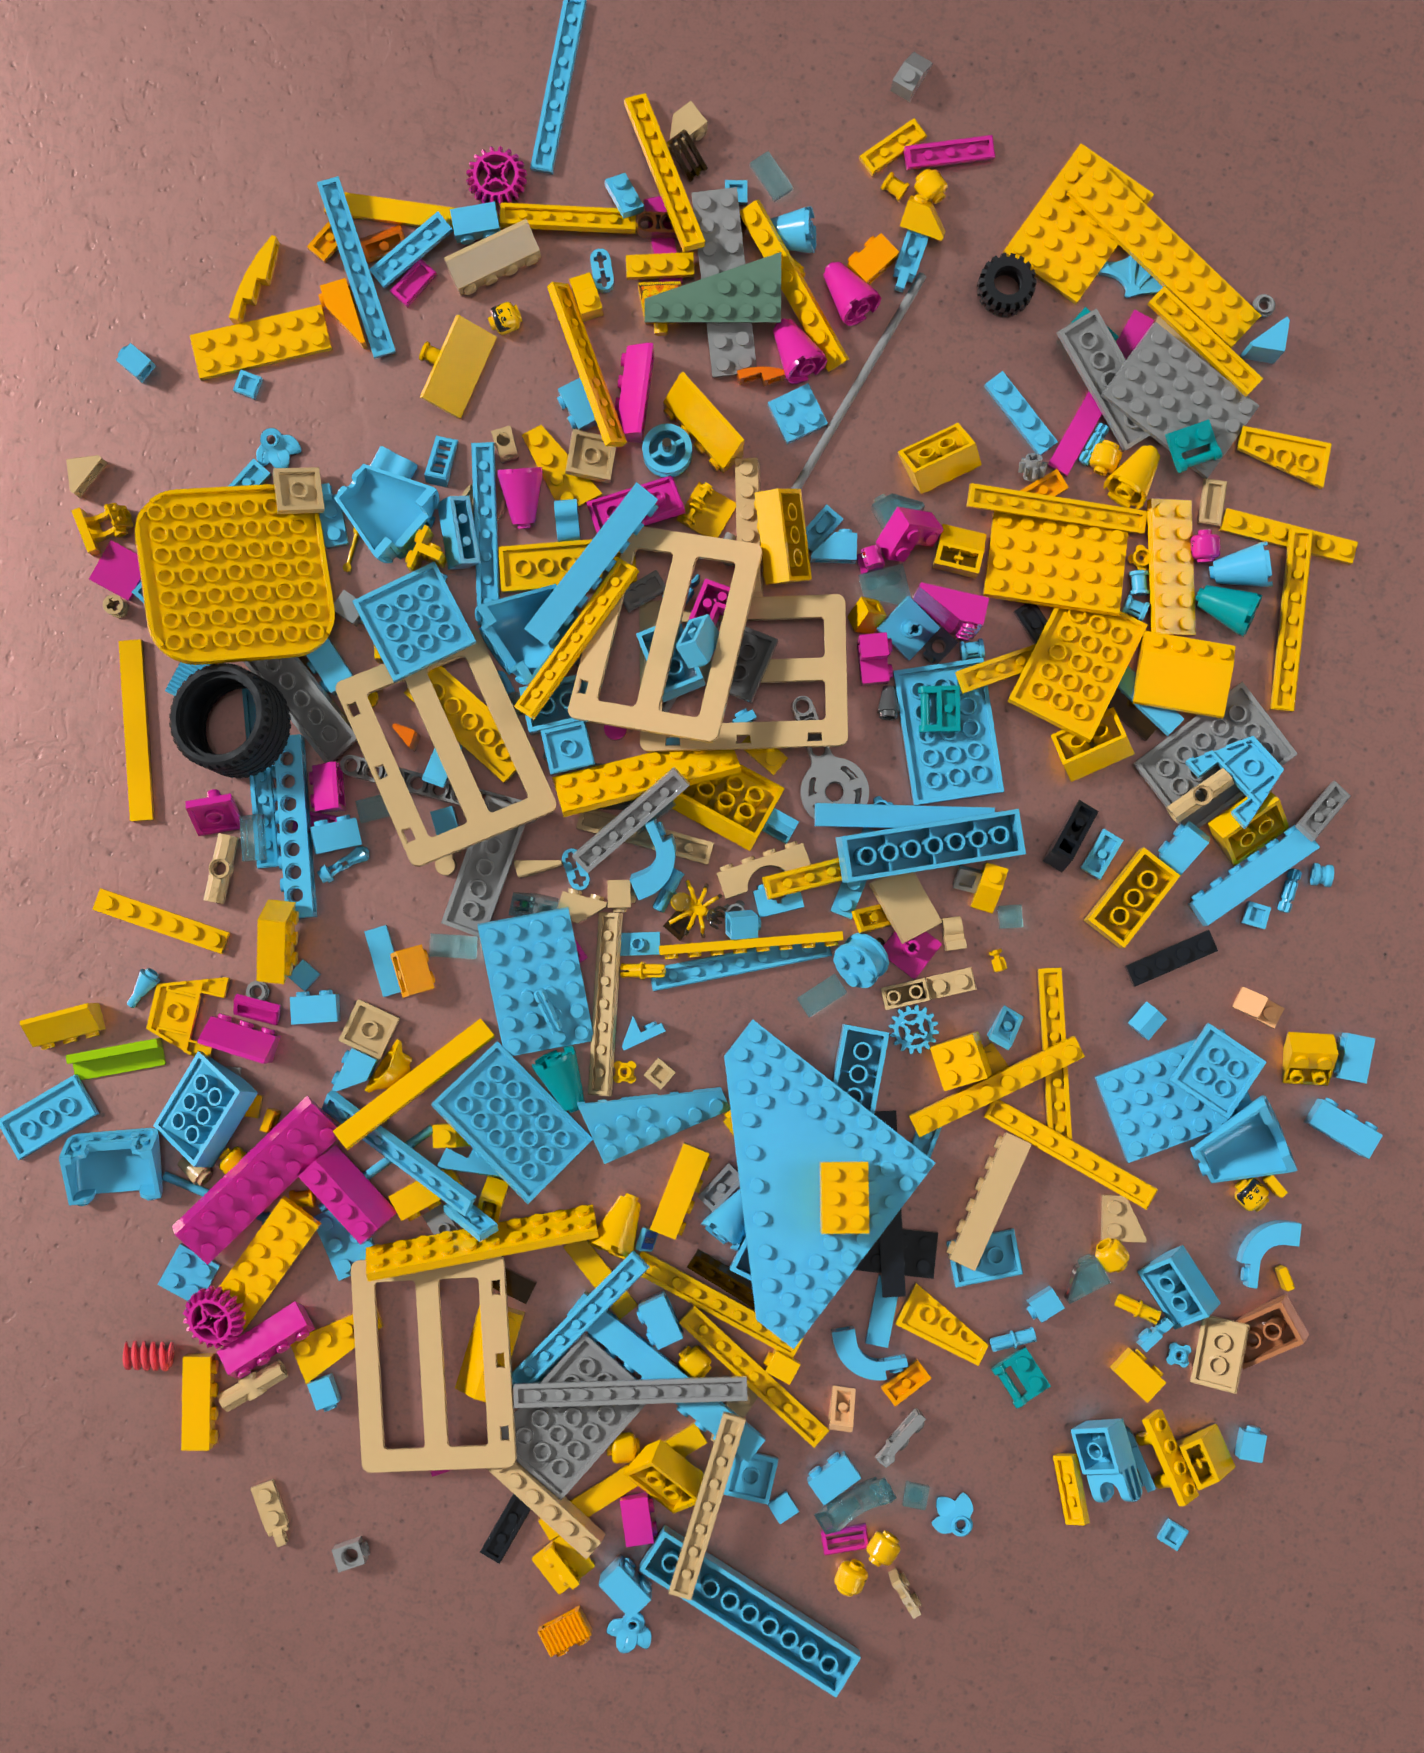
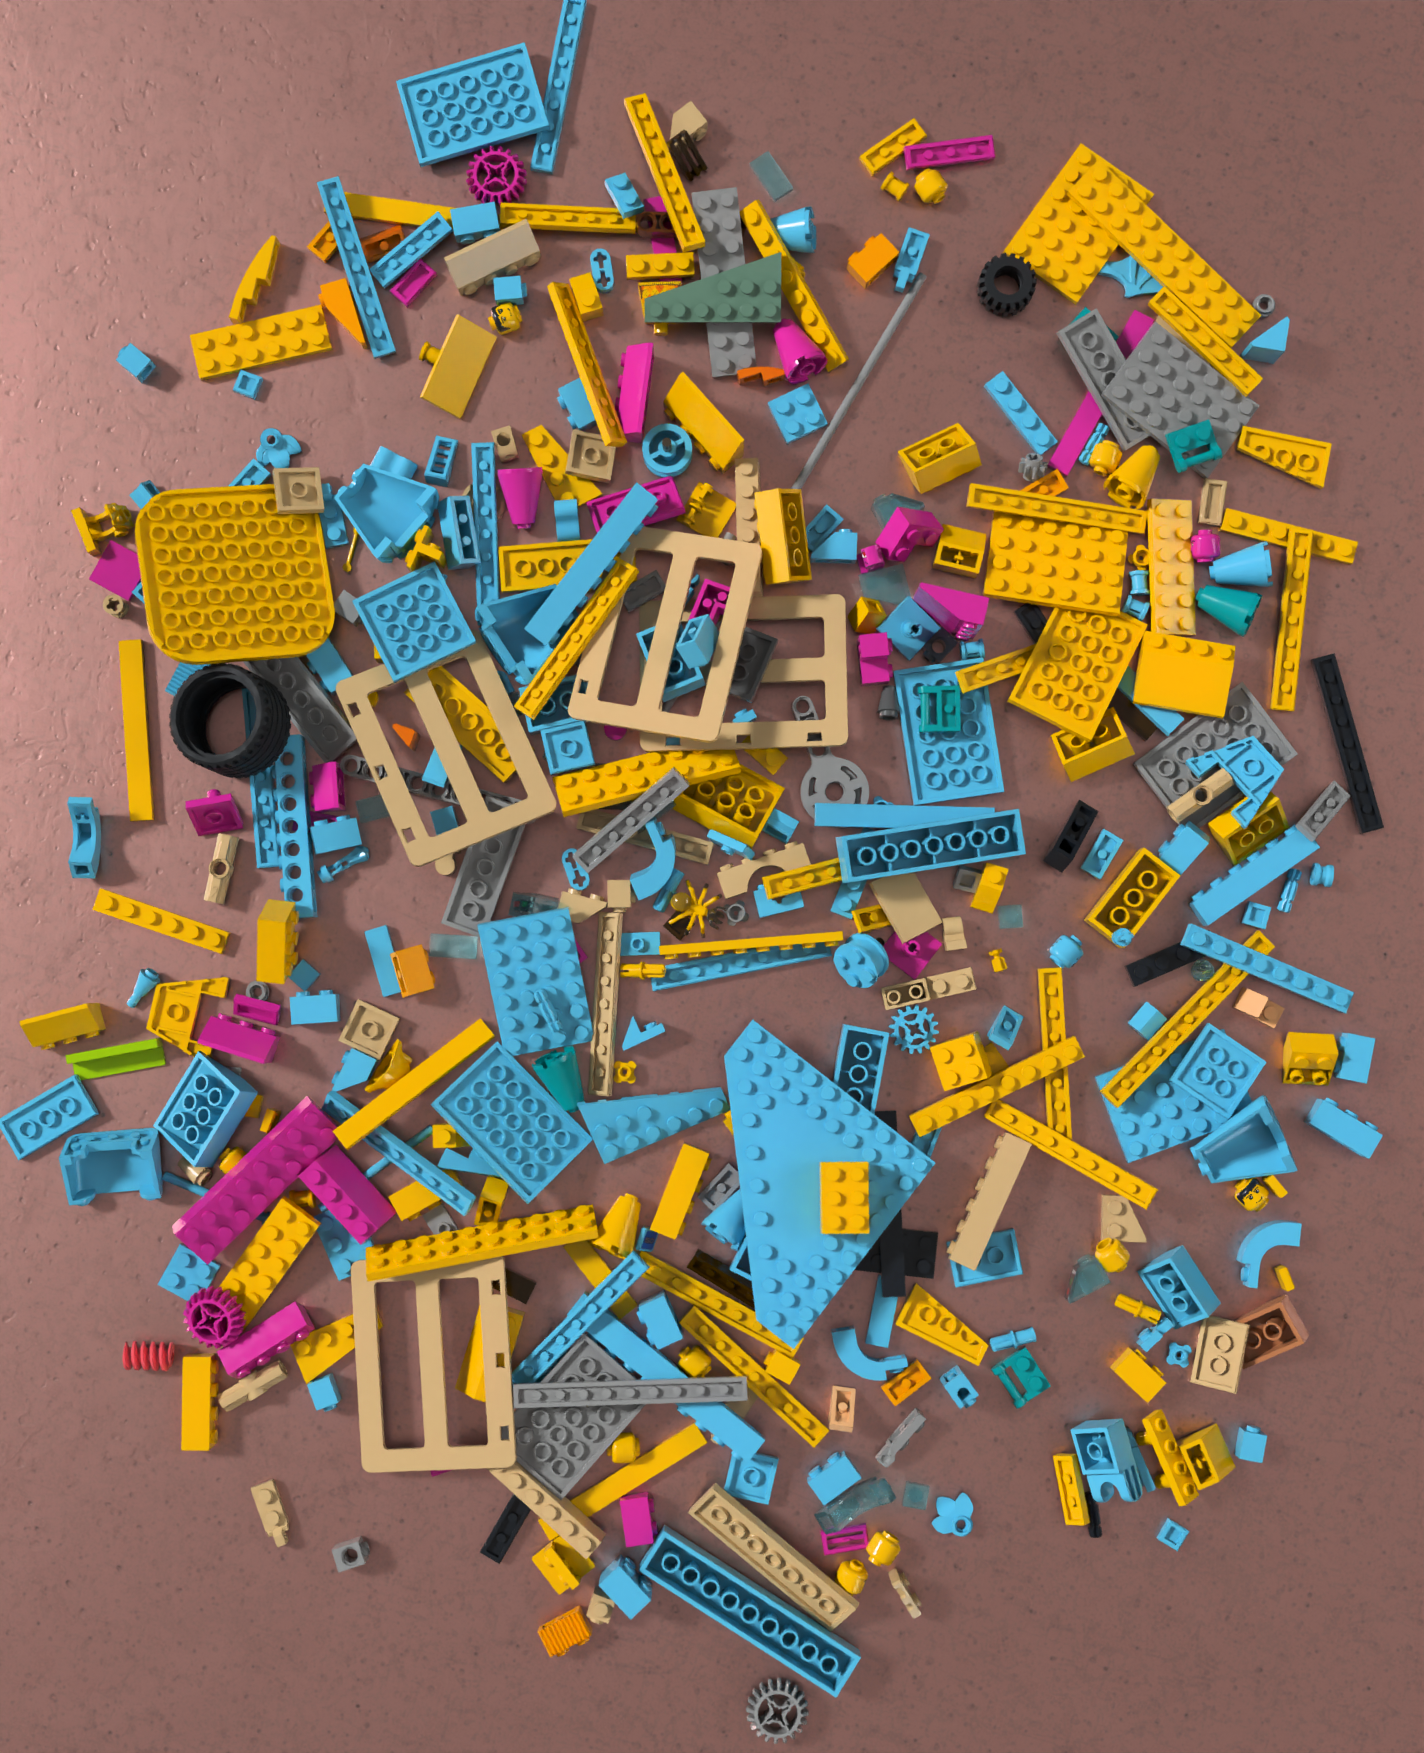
tan slope [66,455,107,498] -> none
clear light blue tile [239,814,267,862] -> none
medium azure hinge [443,1204,499,1242] -> none
tan slope [513,860,563,879] -> none
medium azure plate [606,1612,652,1653] -> none
yellow slope [623,1439,704,1514] -> none
tan plate [644,1057,676,1090] -> none
tan plate [668,1411,746,1601] -> none
medium azure plate [725,180,748,205] -> none
medium azure brick [725,910,761,940] -> none
medium azure tile [768,1491,799,1524] -> none
clear light blue tile [796,974,847,1017] -> none
dark pink cone [823,262,881,326] -> none
light grey slope [891,52,933,102] -> none
yellow slope [900,194,946,241] -> none
medium azure brick [1026,1286,1065,1323] -> none
none -> medium azure arch [67,797,101,878]
none -> medium azure piece [129,480,160,509]
none -> medium azure plate [396,42,550,167]
none -> medium azure brick [493,276,528,305]
none -> tan brick [586,1587,615,1624]
none -> tan plate [688,1483,859,1632]
none -> medium azure plate [706,829,755,860]
none -> light grey gear [746,1678,809,1744]
none -> medium azure brick [939,1365,979,1409]
none -> medium azure head [1049,935,1083,969]
none -> black axle [1084,1491,1102,1538]
none -> yellow plate [1100,930,1275,1108]
none -> medium azure axle [1112,928,1134,946]
none -> medium azure plate [1180,924,1354,1014]
none -> clear light blue plate [1191,959,1215,981]
none -> black tile [1311,653,1384,834]

